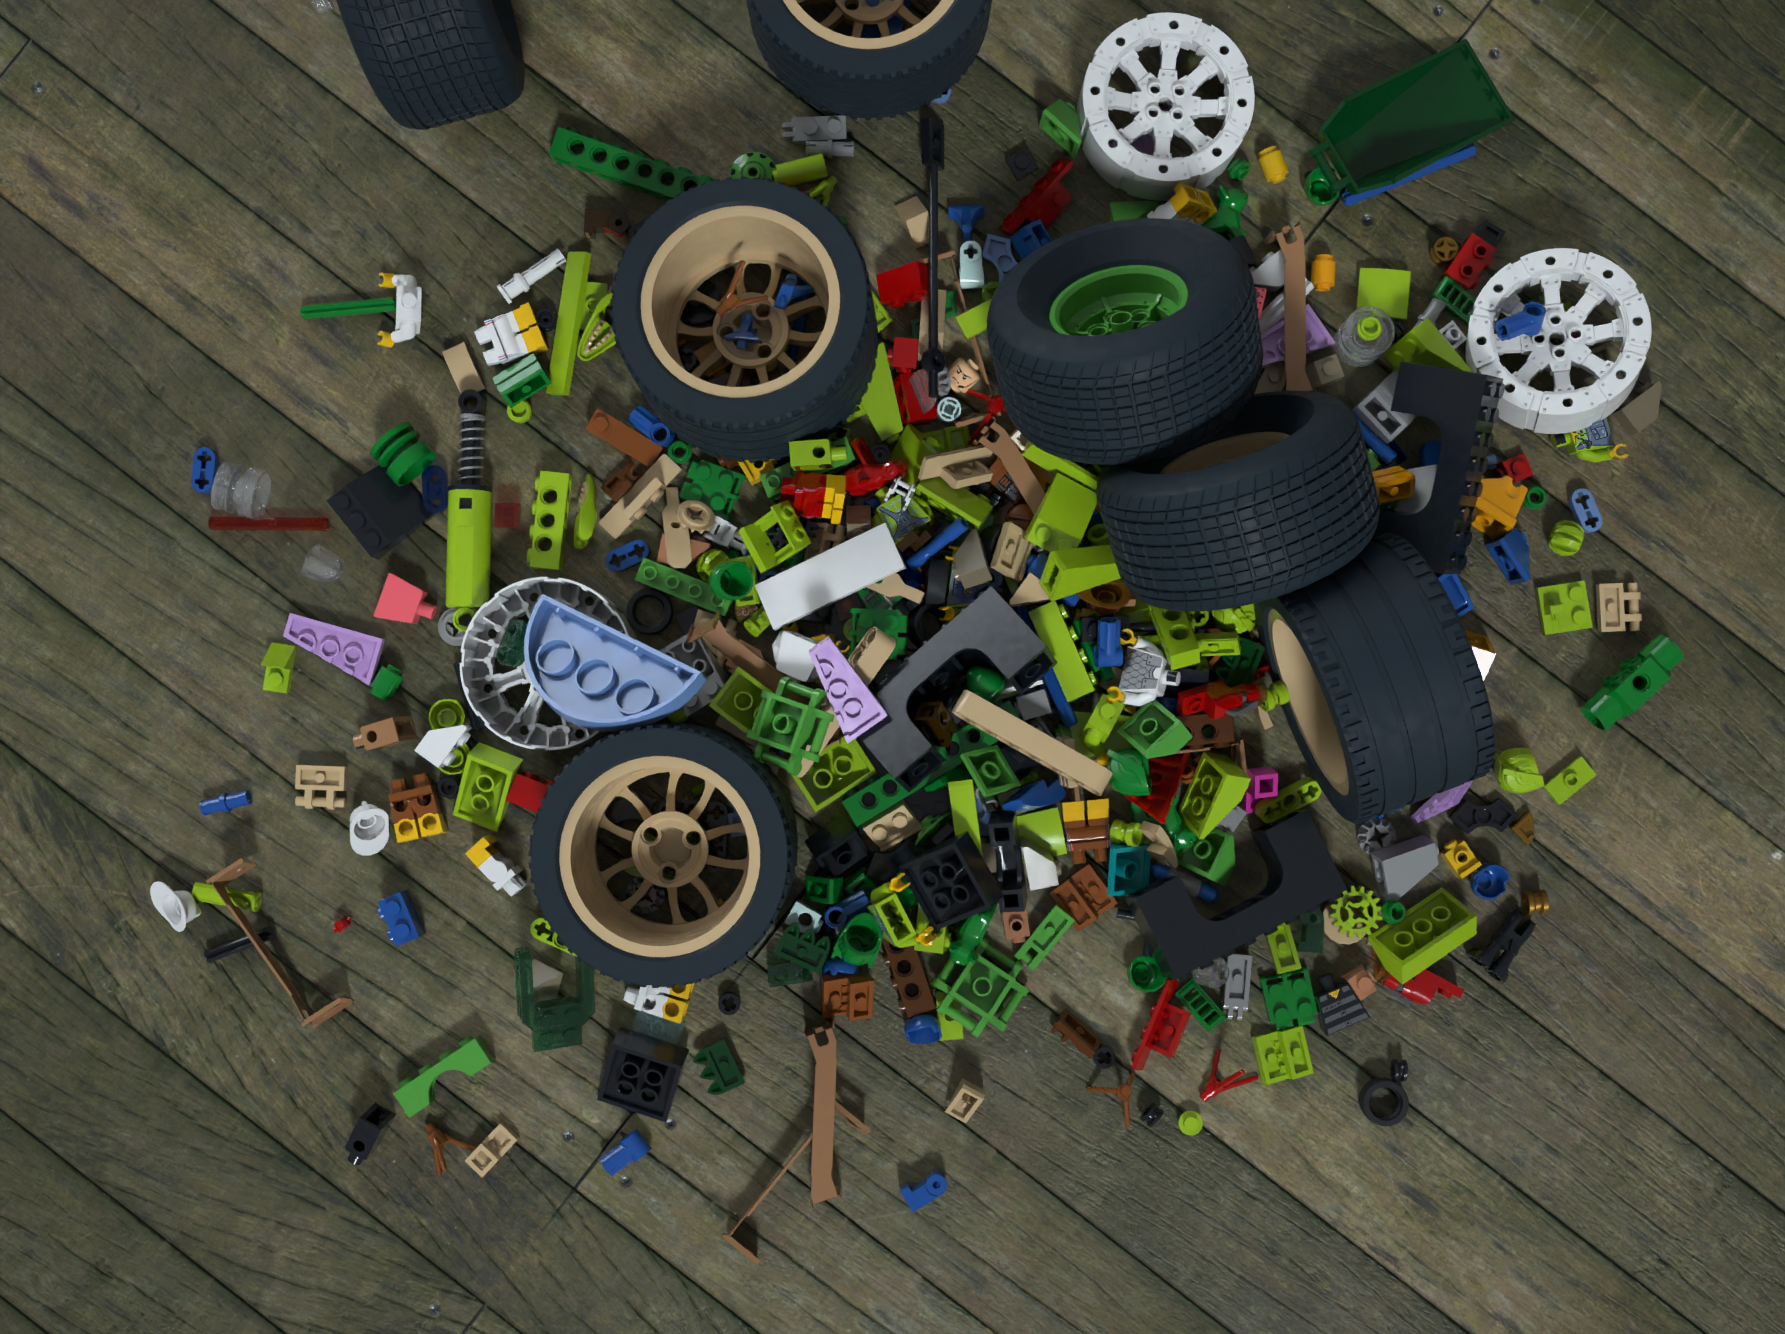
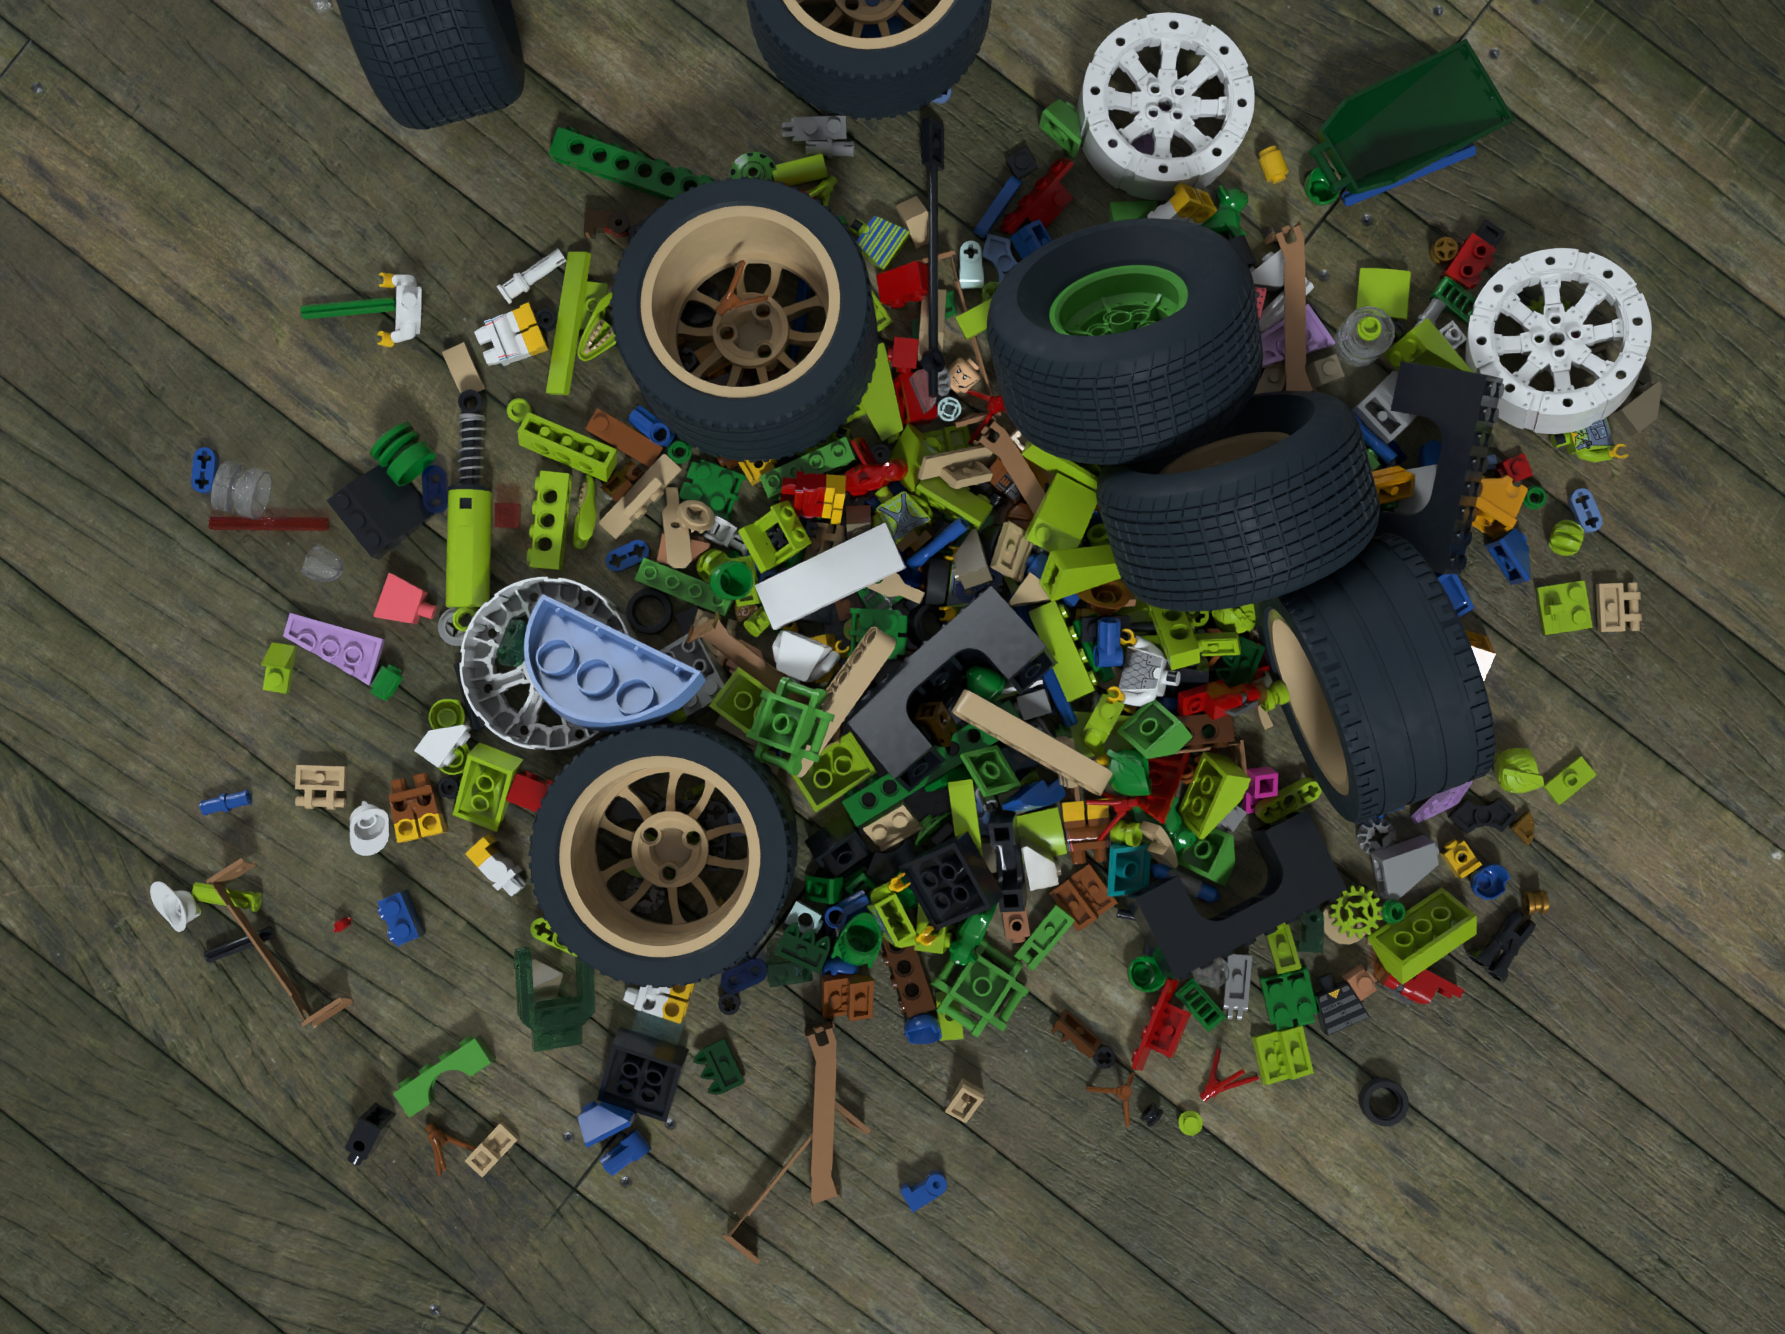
medium nougat torso [353,716,417,751] -> none
green brick [492,353,552,408] -> none
blue piece [723,314,762,350] -> none
blue piece [773,274,814,310] -> none
lime torso [789,439,847,473] -> none
lavender wing [809,636,888,744] -> none
white piece [884,476,916,511] -> none
blue piece [948,204,984,244] -> none
green plate [1227,157,1251,180] -> none
light orange brick [1311,254,1336,292] -> none
black bush [1390,1059,1408,1082] -> none
blue piece [1495,302,1546,341] -> none
green brick [1580,634,1684,732] -> none
none -> lime brick [517,412,617,482]
none -> slope [577,1101,637,1148]
none -> clear blue plate [721,958,768,994]
none -> torso [849,216,910,273]
none -> blue beam [974,175,1023,239]
none -> red plant [1085,792,1141,841]

